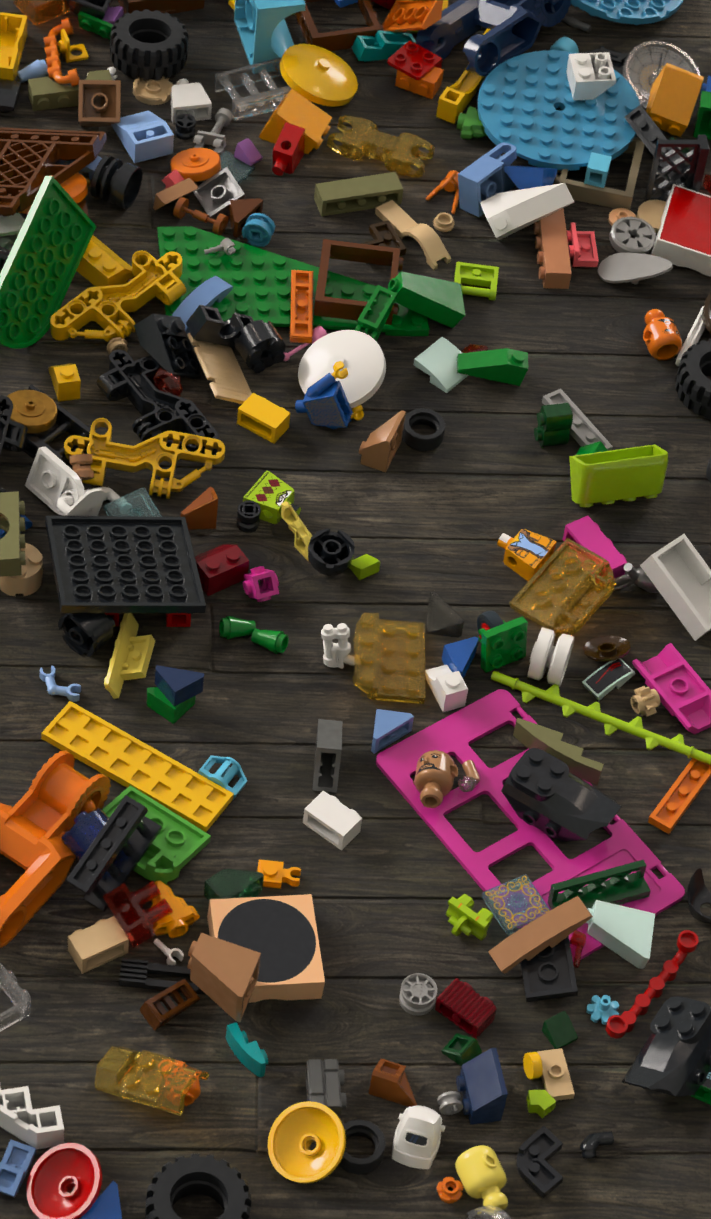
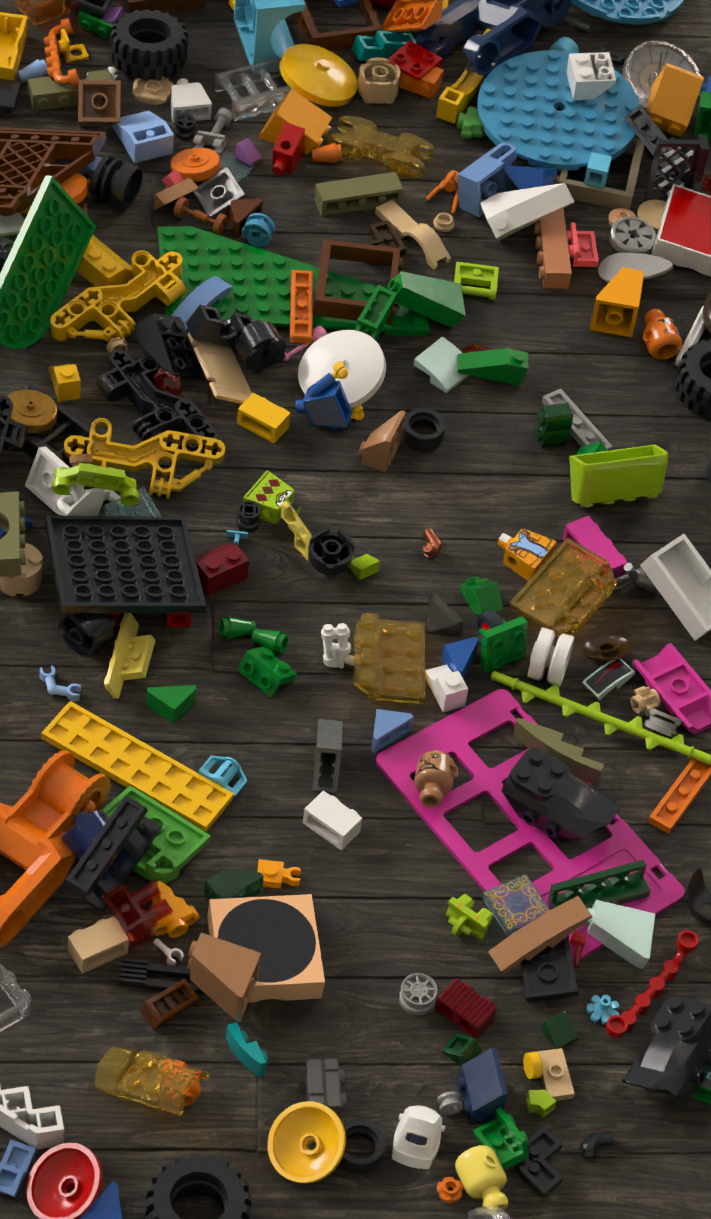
dark blue slope [154,665,205,707] -> none
dark orange slope [181,487,218,530] -> none
light grey hand [204,238,236,255] -> none
dark pink brick [243,566,279,602] -> none
dark orange slope [369,1058,417,1107] -> none
arm [458,760,480,792] -> none
none -> lime plate [52,463,139,506]
none -> medium azure piece [227,530,248,545]
none -> green bracket [237,647,297,697]
none -> orange cone [312,143,342,163]
none -> tan brick [358,58,400,104]
none -> copper arm [423,528,442,558]
none -> green slope [459,577,503,615]
none -> green bracket [473,1107,530,1170]
none -> light orange slope [590,267,644,337]
none -> light grey wheel [644,708,682,738]

